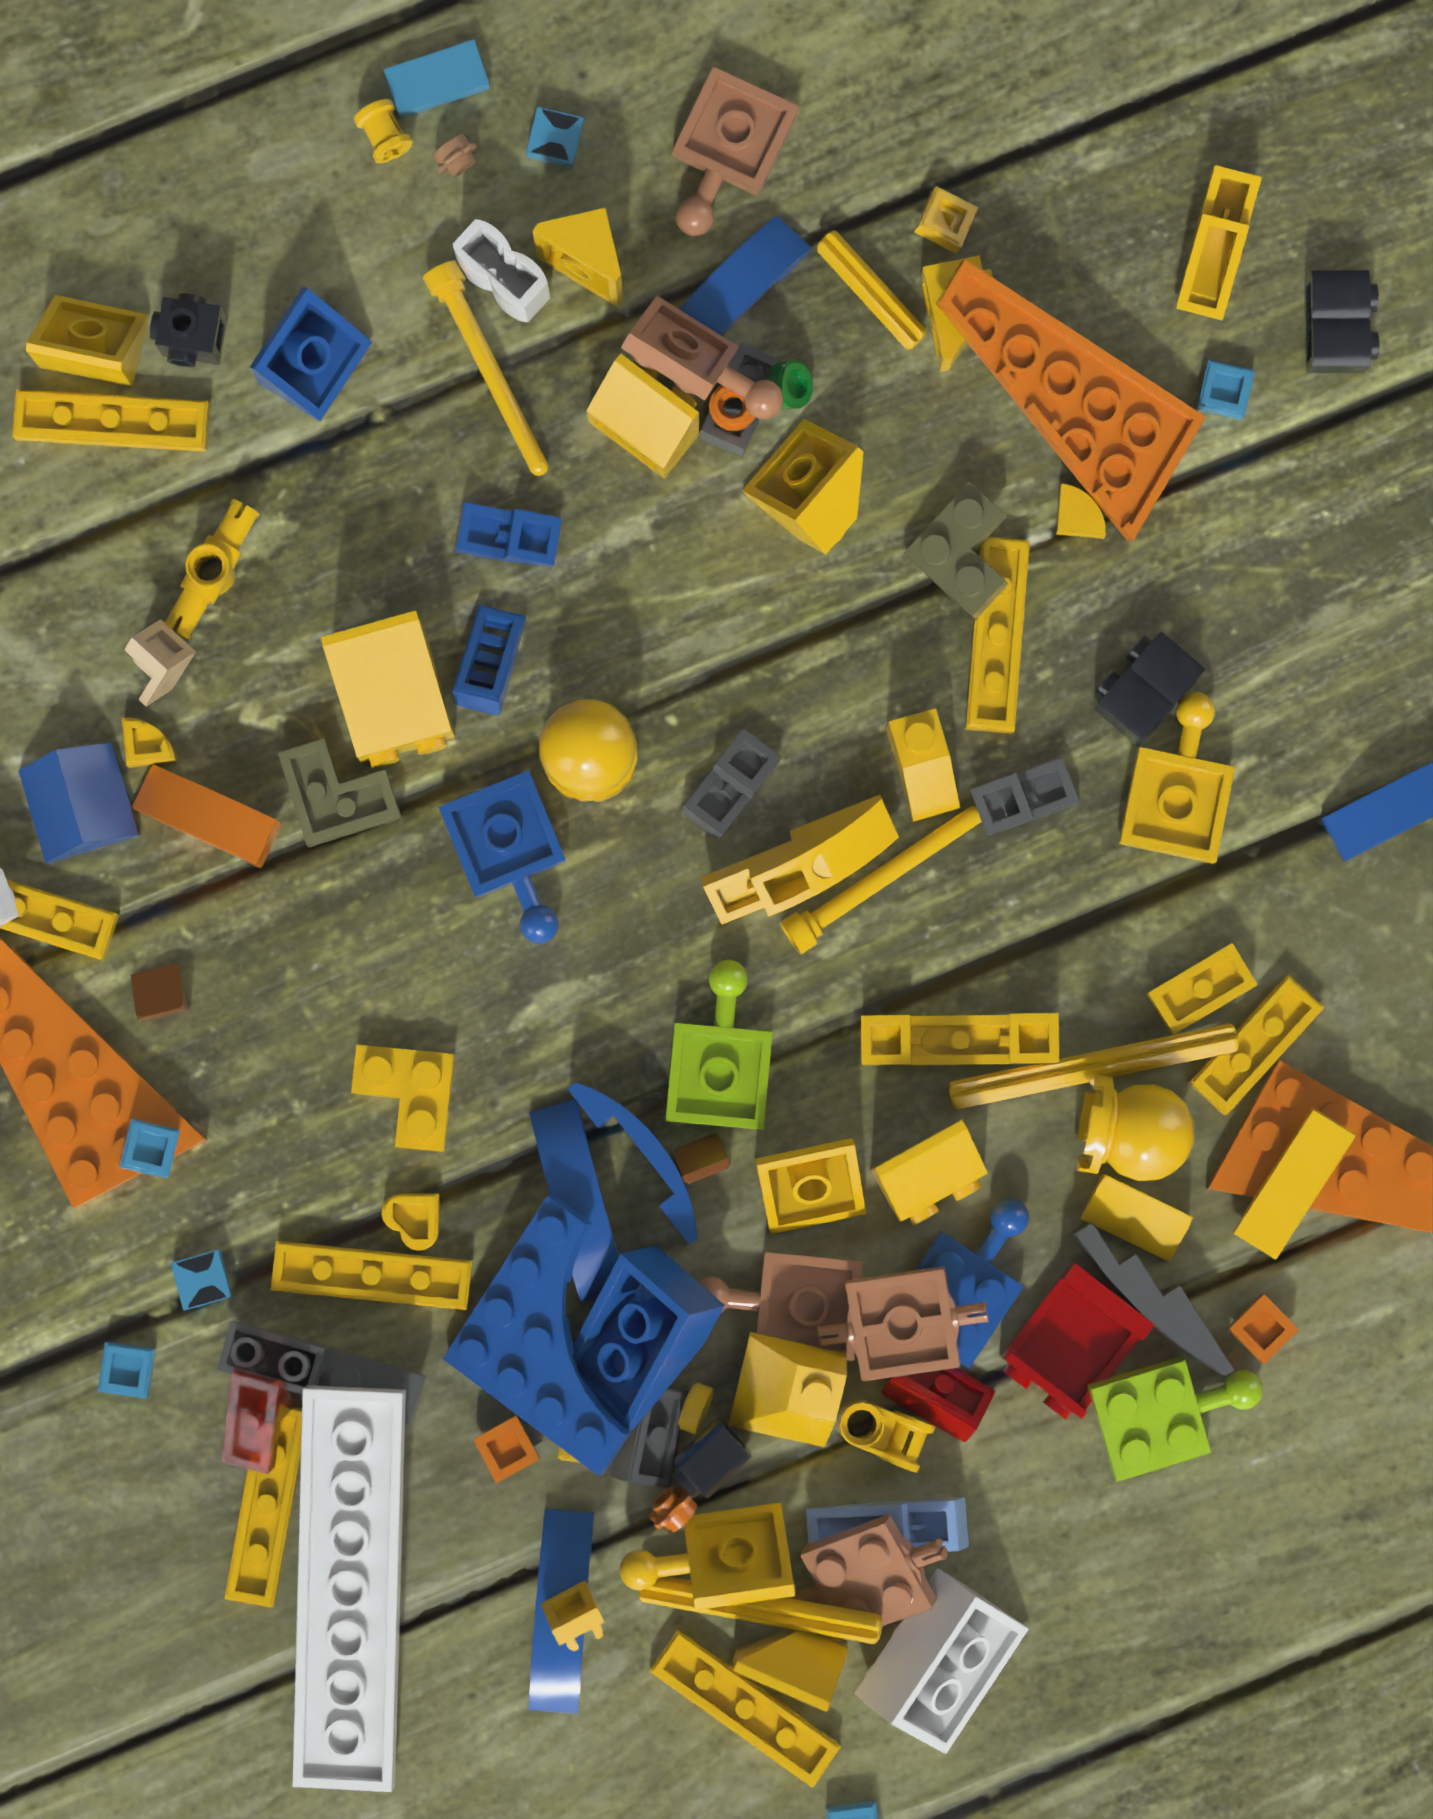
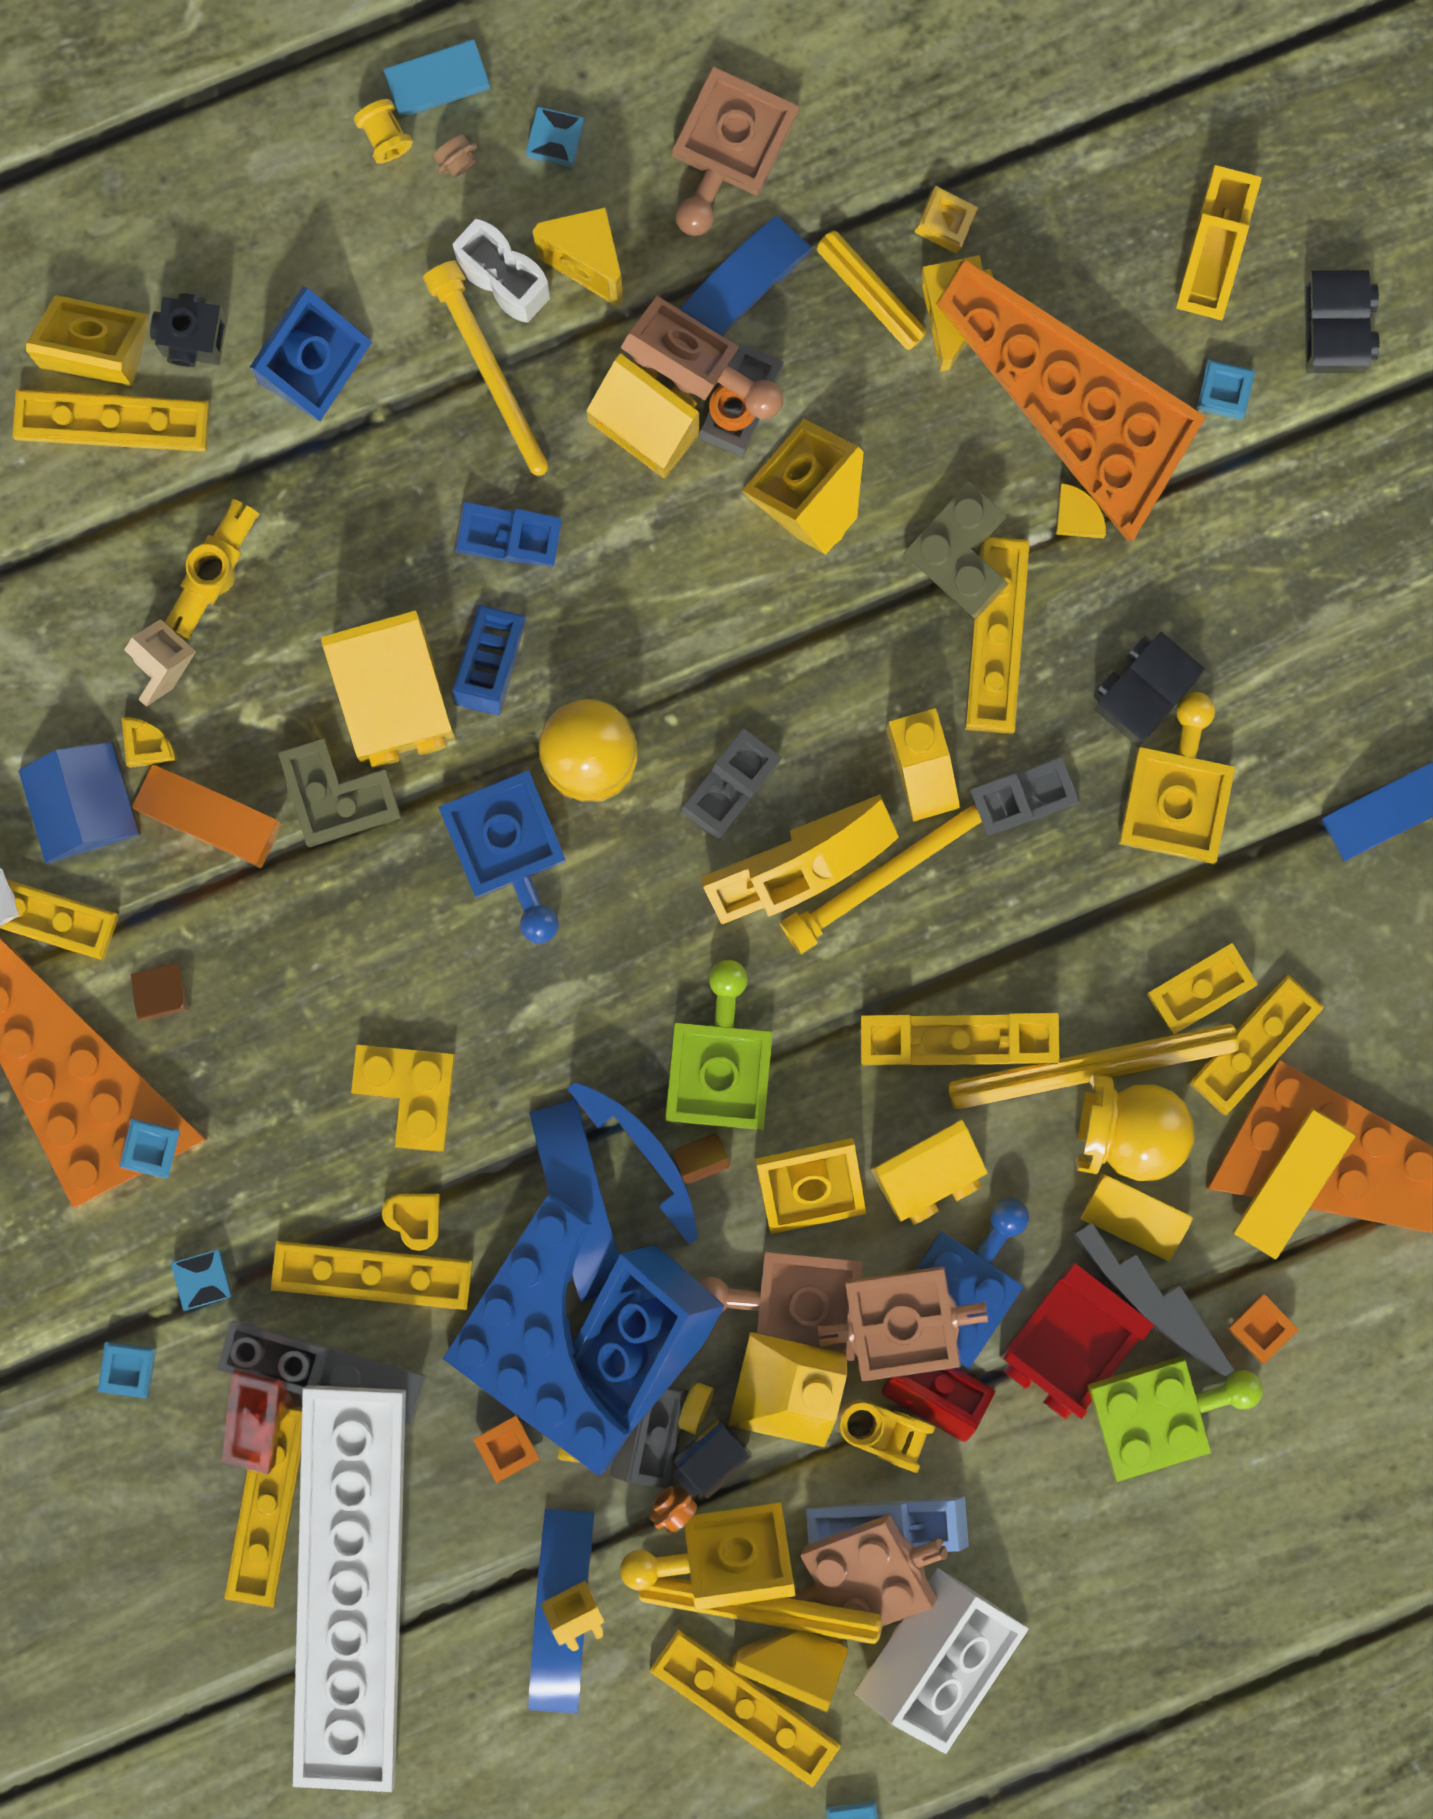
green tile [767,360,813,410] -> none

